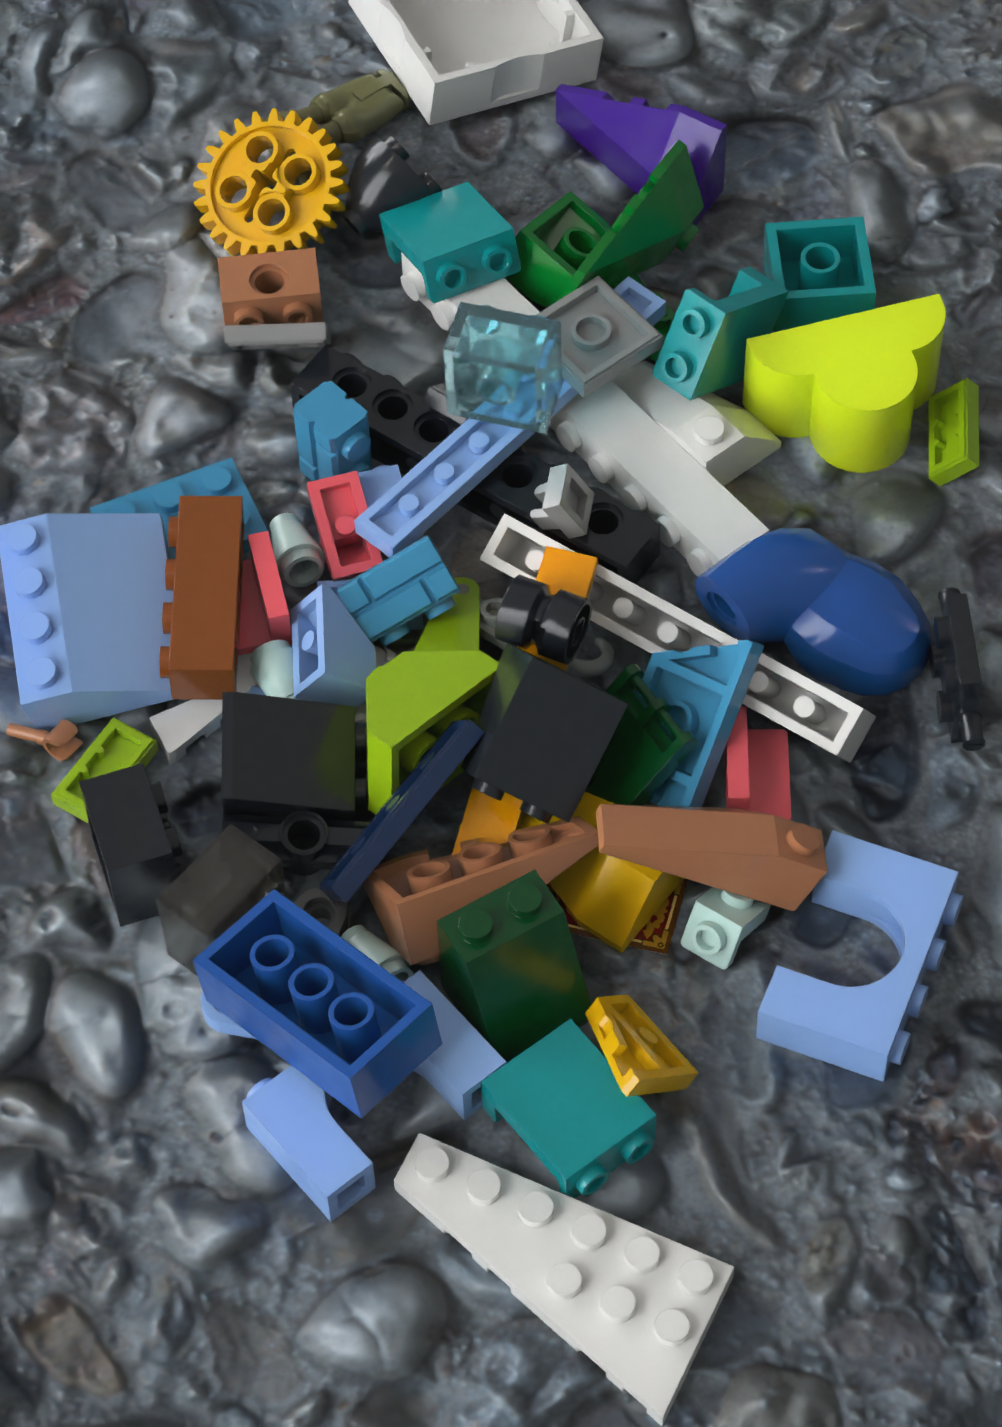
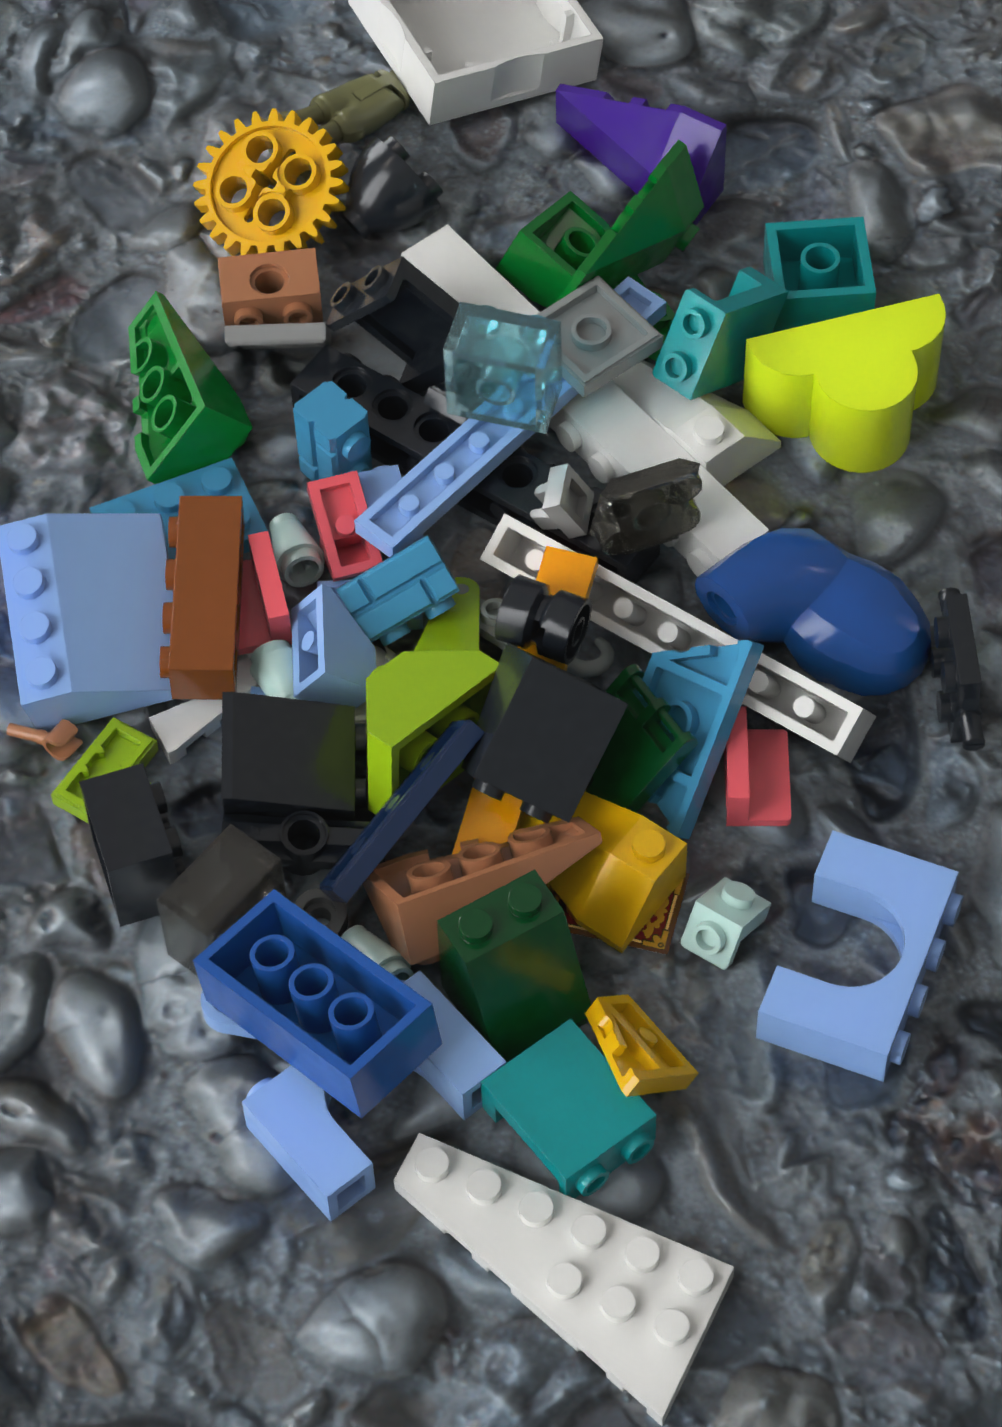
teal panel [379,181,521,303] -> none
nougat wedge [596,804,828,911] -> none
lime plate [928,378,980,486] -> none
none -> green wedge [128,291,253,484]
none -> black panel [326,256,490,394]
none -> clear smoke slope [589,458,702,555]

